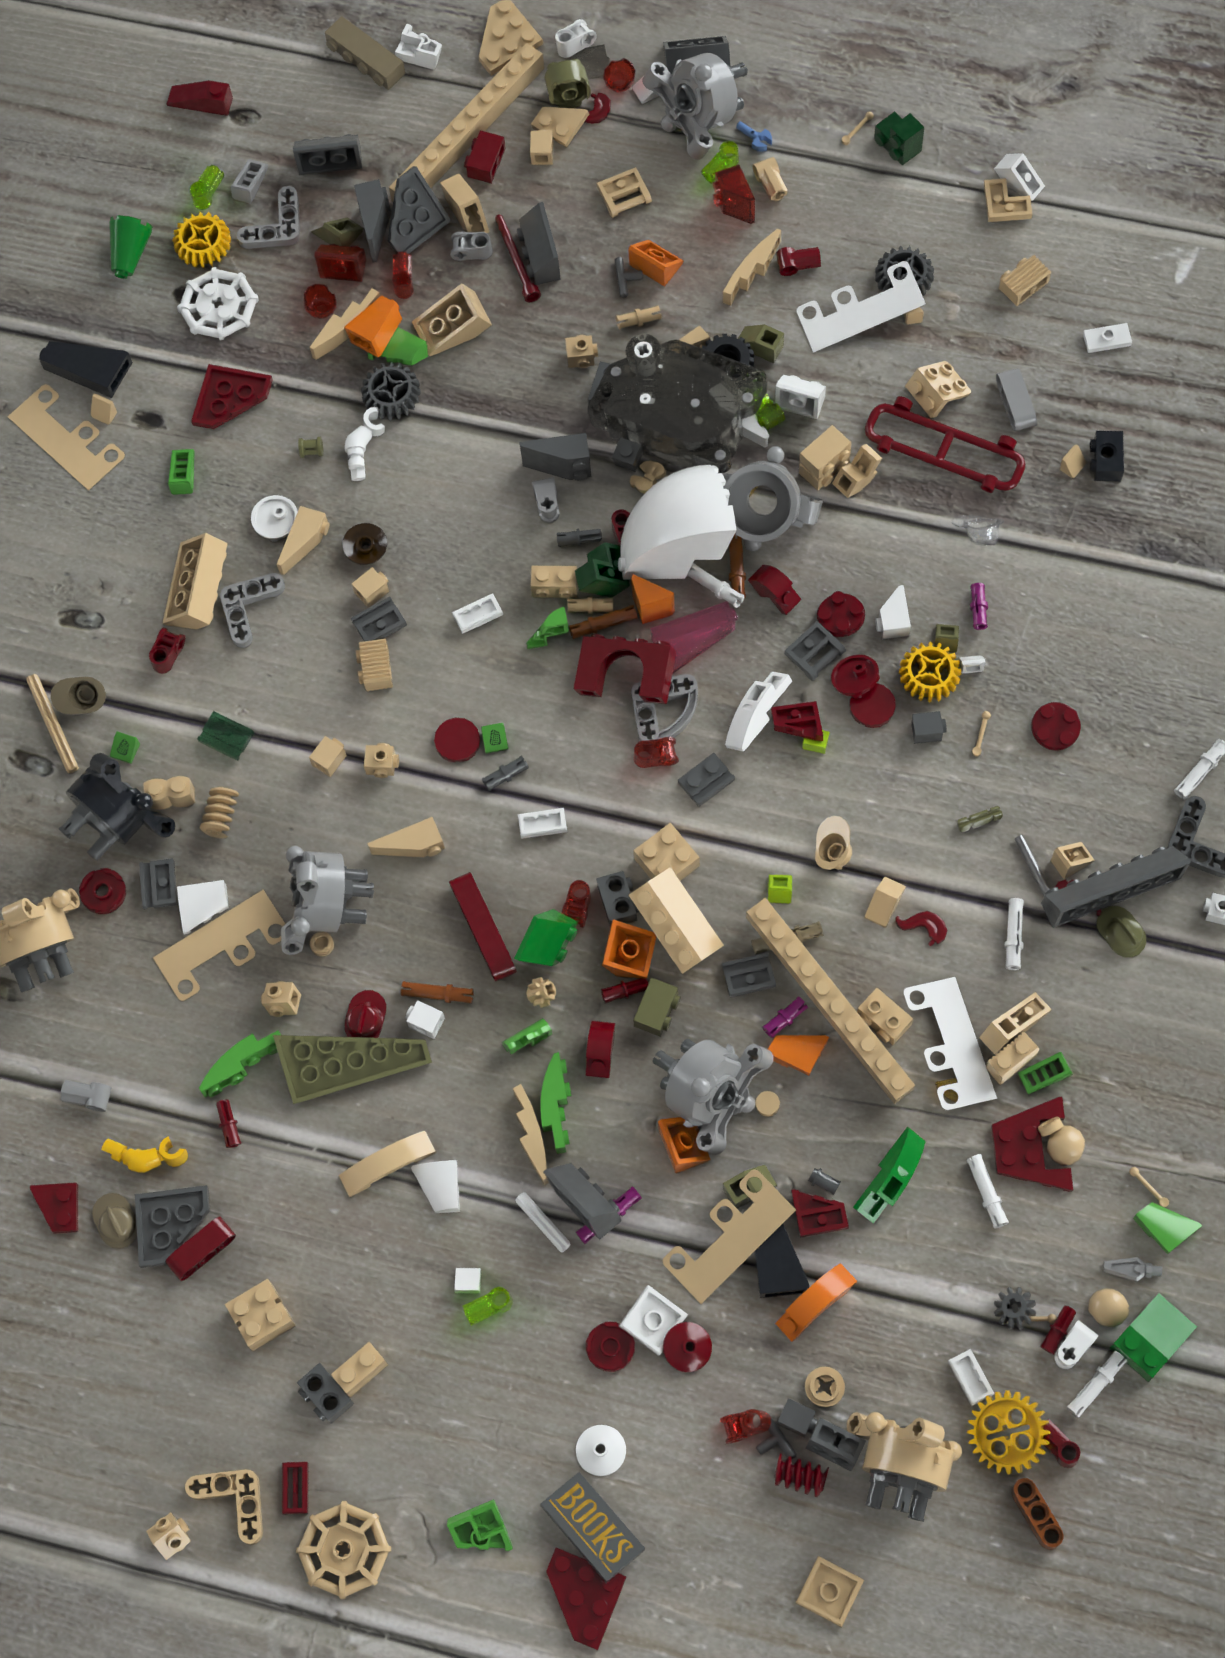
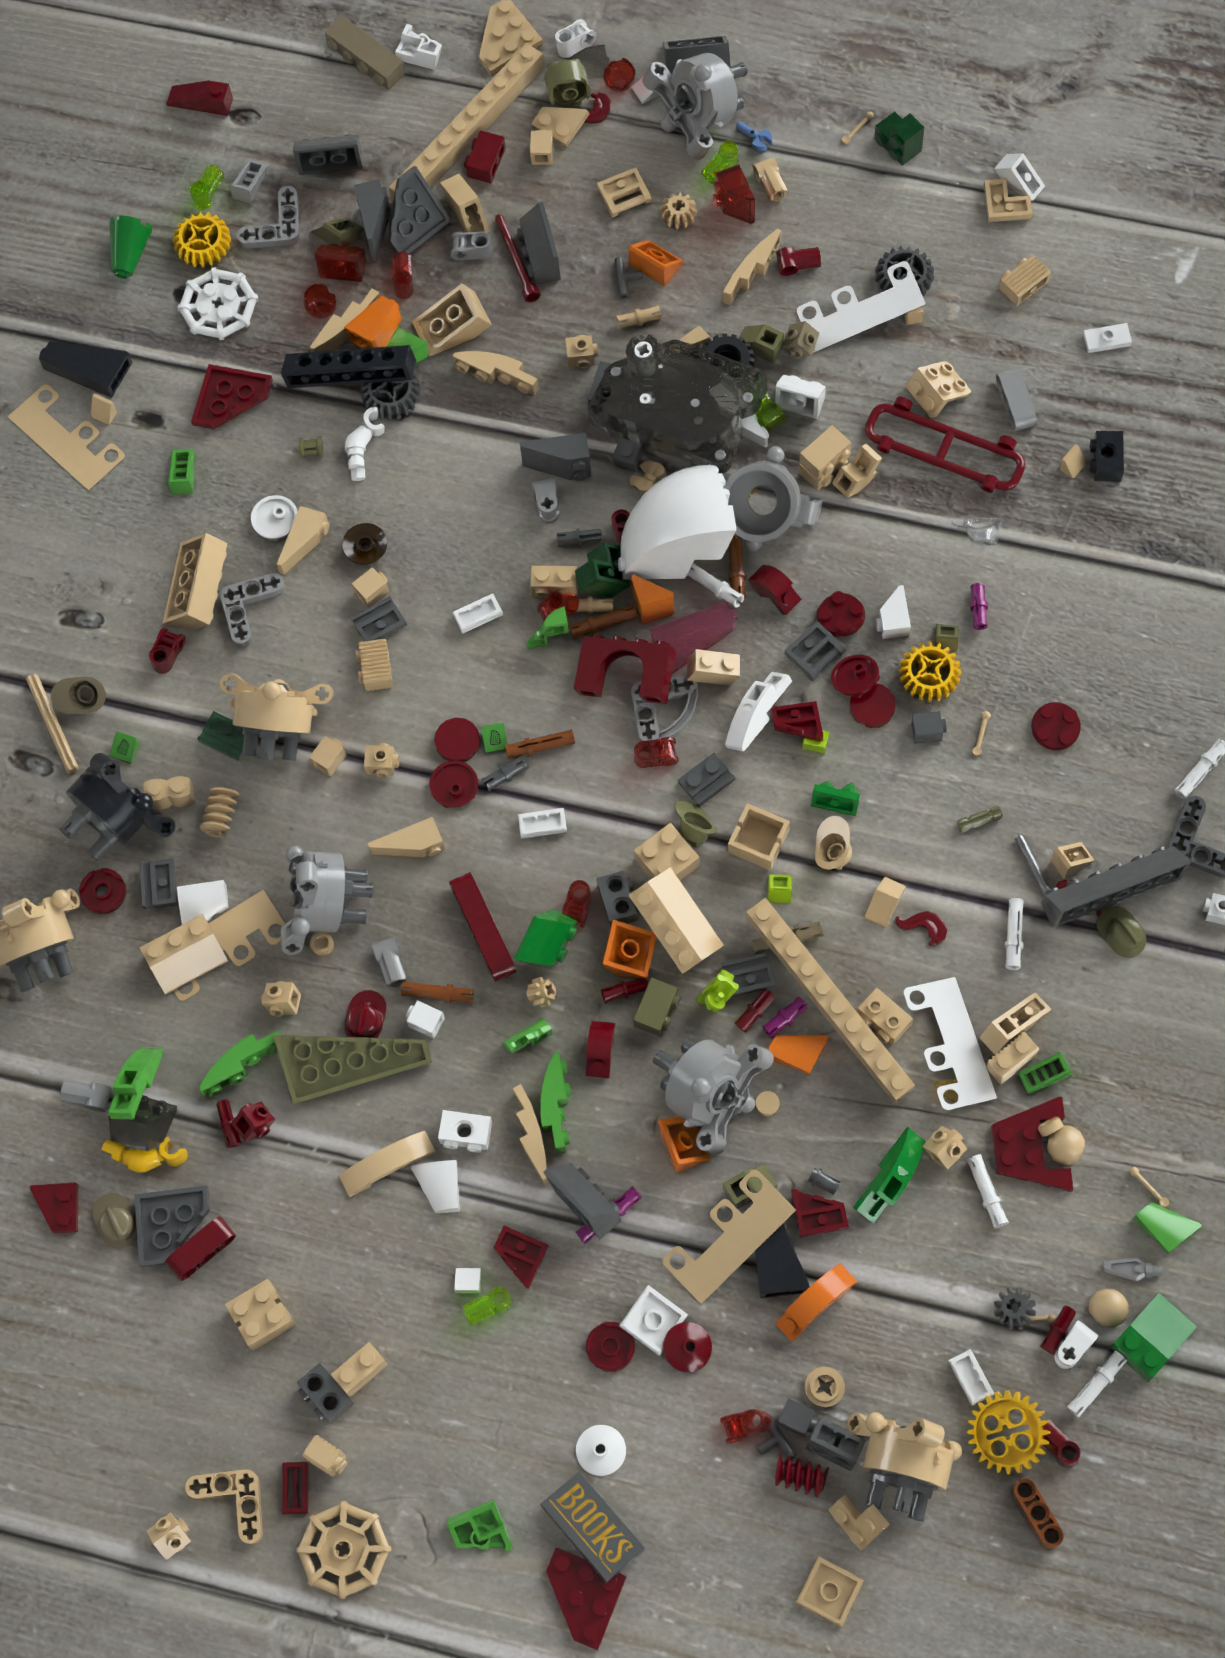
white axle [515,1192,571,1252] -> none
white slope [959,656,985,673] -> none
none -> bright green slope [108,1048,164,1119]
none -> clear smoke slope [108,1095,177,1151]
none -> tan slope [140,914,228,995]
none -> tan piece [220,673,334,761]
none -> dark red brick [231,1101,275,1142]
none -> black brick [281,345,416,388]
none -> tan brick [302,1435,347,1477]
none -> light grey piece [371,937,407,987]
none -> dark red piece [429,760,479,808]
none -> white brick [438,1110,492,1153]
none -> tan slope [452,351,539,396]
none -> dark red wing [494,1225,549,1289]
none -> dark orange pin [505,729,575,759]
none -> clear red piece [536,592,579,621]
none -> tan gear [660,192,697,230]
none -> olive piece [675,801,717,848]
none -> tan brick [687,649,740,686]
none -> lime hips [695,970,739,1013]
none -> tan piece [728,803,790,871]
none -> dark red axle [734,989,775,1033]
none -> dark tan brick [782,321,819,359]
none -> green tile [810,780,860,816]
none -> tan plate [828,1494,890,1551]
none -> tan brick [922,1126,967,1170]

